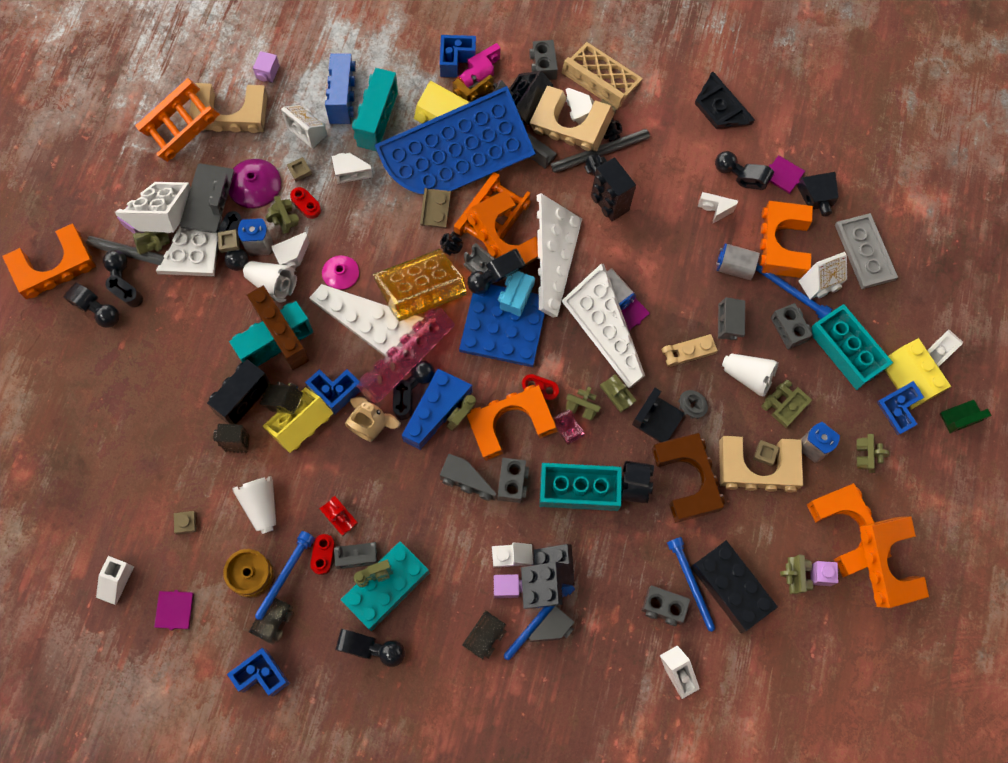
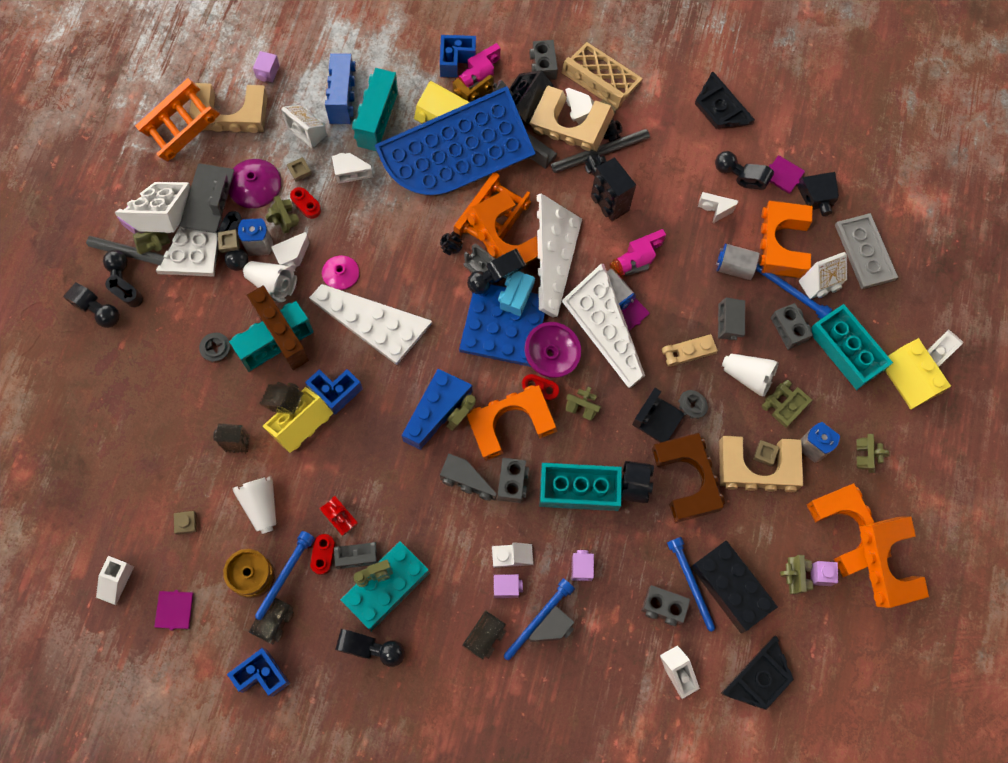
orange arch [2,223,96,300] -> none
black brick [207,359,272,428] -> none
tan piece [345,397,401,442] -> none
clear pink brick [357,308,455,403] -> none
clear yellow slope [373,249,466,322] -> none
black beam [393,361,435,420] -> none
dark tan plate [420,188,451,228] -> none
black bracket [521,544,575,609] -> none
clear pink bracket [554,410,584,445] -> none
olive hips [600,374,636,413] -> none
blue brick [877,381,924,435] -> none
dark green panel [940,400,992,433] -> none
none -> dark grey gear [199,333,231,362]
none -> magenta dish [524,322,581,378]
none -> lavender brick [572,550,594,581]
none -> dark pink plate [610,229,666,277]
none -> black wing [721,636,794,710]

